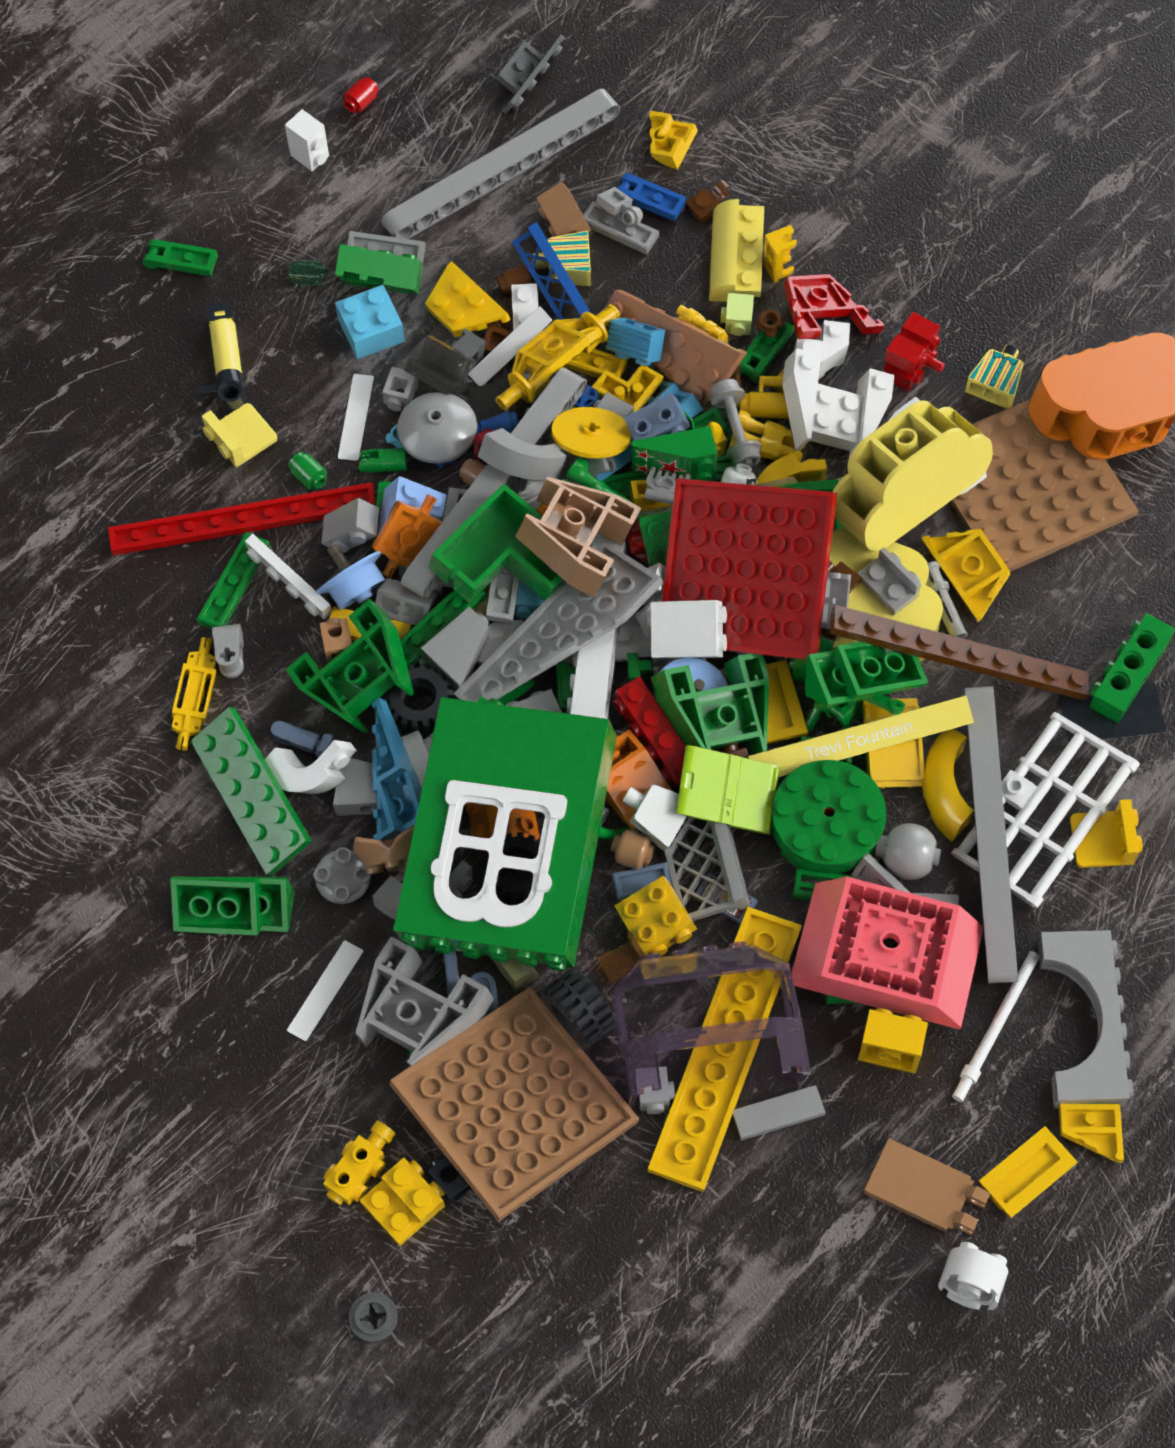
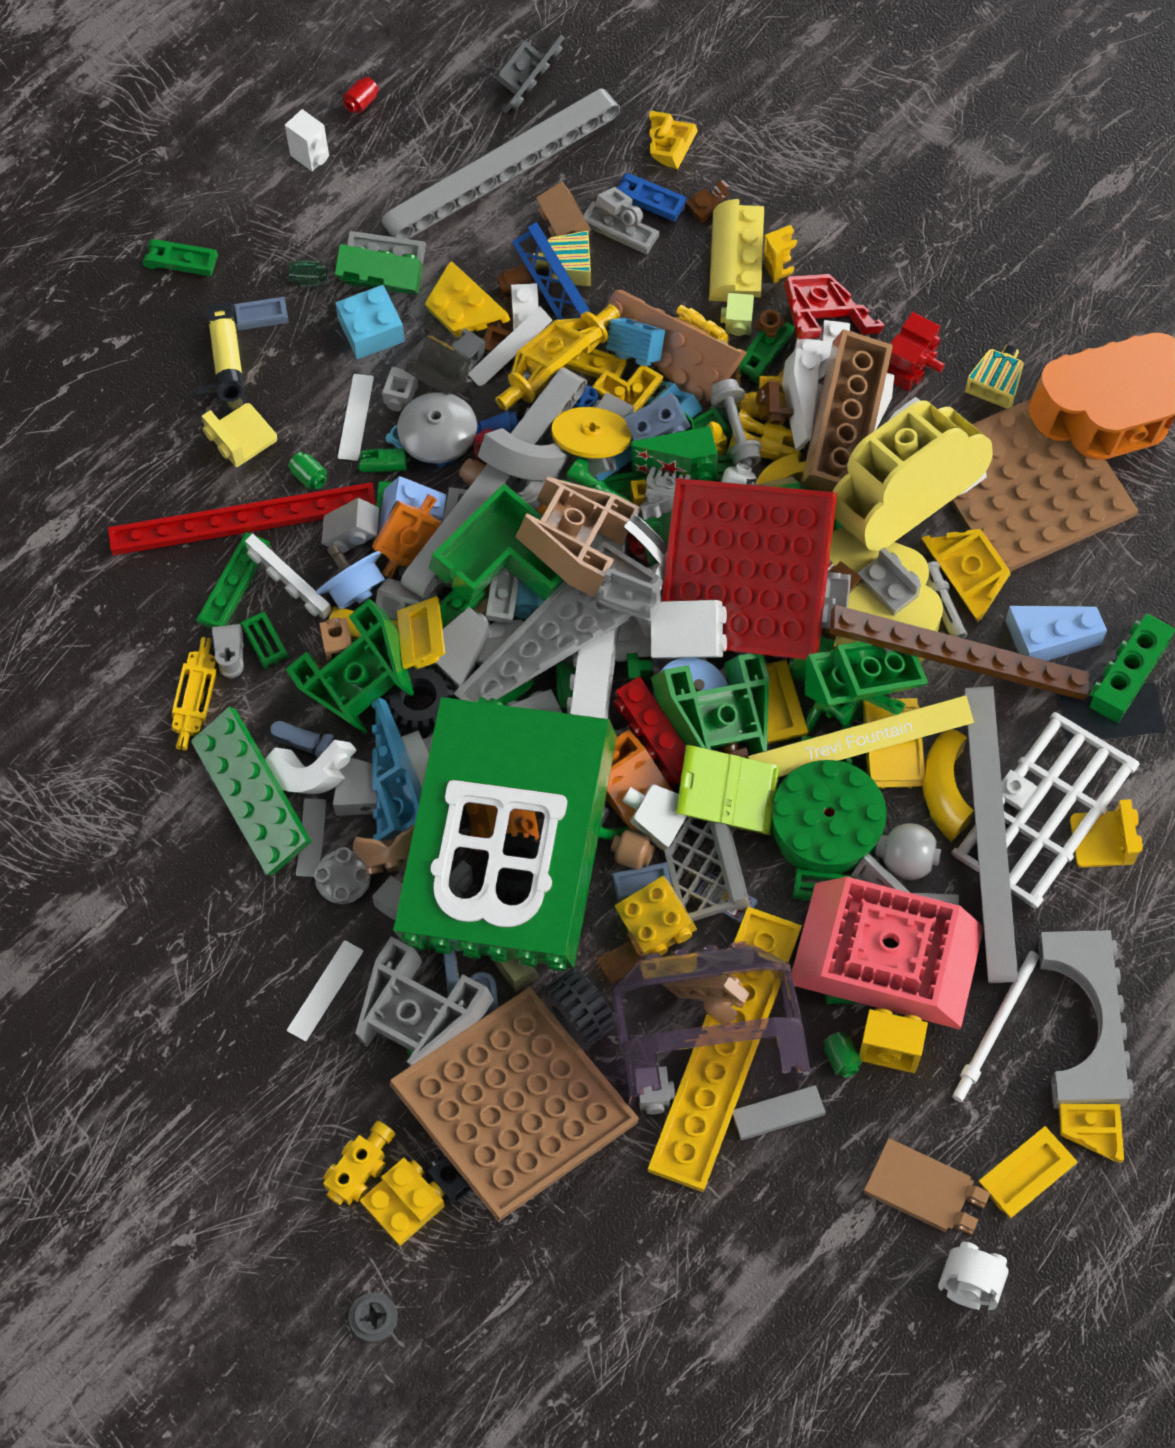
green slope [170,877,294,935] -> none
none -> sand blue tile [234,297,289,331]
none -> green tile [240,611,289,670]
none -> light grey sticker [296,799,326,877]
none -> yellow piece [397,596,445,669]
none -> light grey hinge [598,568,661,623]
none -> sticker [624,515,668,570]
none -> light grey plate [640,494,673,520]
none -> medium nougat plate [659,971,750,1024]
none -> reddish brown bracket [756,381,793,425]
none -> medium nougat brick [801,329,893,492]
none -> green brick [823,1031,862,1078]
none -> light blue wedge [1005,606,1107,661]

